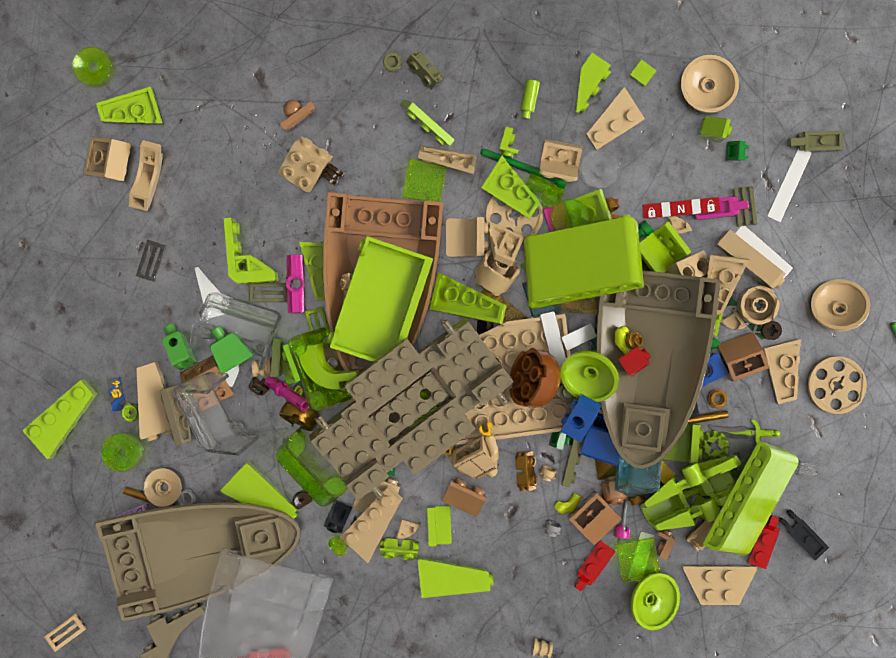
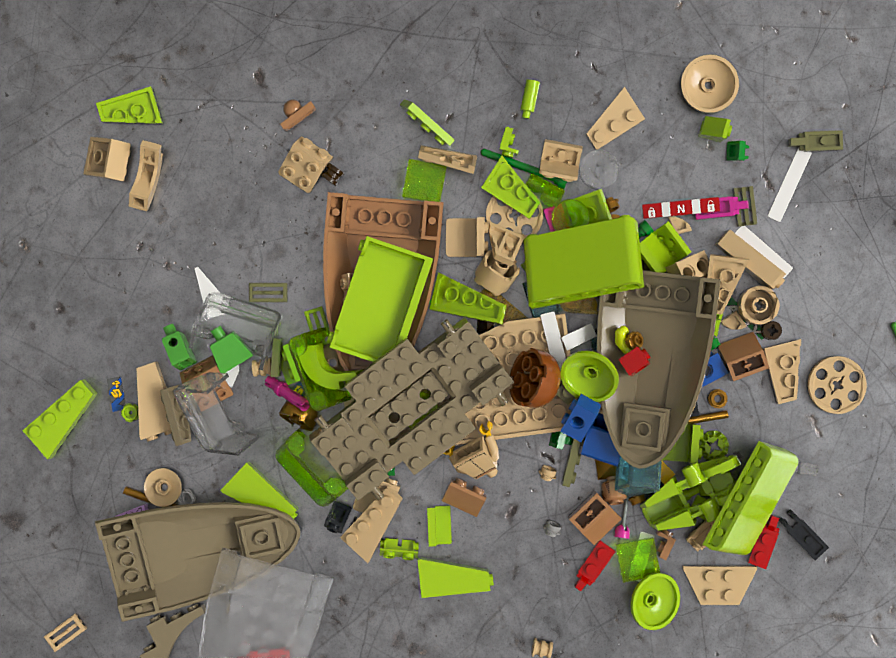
clear neon green dish [73,47,111,85] -> none
clear neon green brick [101,432,144,472] -> none
clear smoke tile [136,240,166,282] -> none
lime bracket [224,218,279,285] -> none
dark brown piece [248,377,269,396] -> none
dark pink piece [286,255,305,313] -> none
dark brown piece [292,490,312,509] -> none
lime wing [299,242,325,301] -> none
clear neon green piece [328,536,348,556] -> none
olive tile [383,52,402,72] -> none
tan tile [396,519,420,539] -> none
olive hinge [406,50,443,90] -> none
pearl gold hinge [515,451,537,491] -> none
neon yellow arm [554,493,582,514] -> none
lime slope [575,53,611,115] -> none
lime tile [629,59,657,87] -> none
piece [708,419,781,444] -> none
tan dish [811,279,870,331] -> none

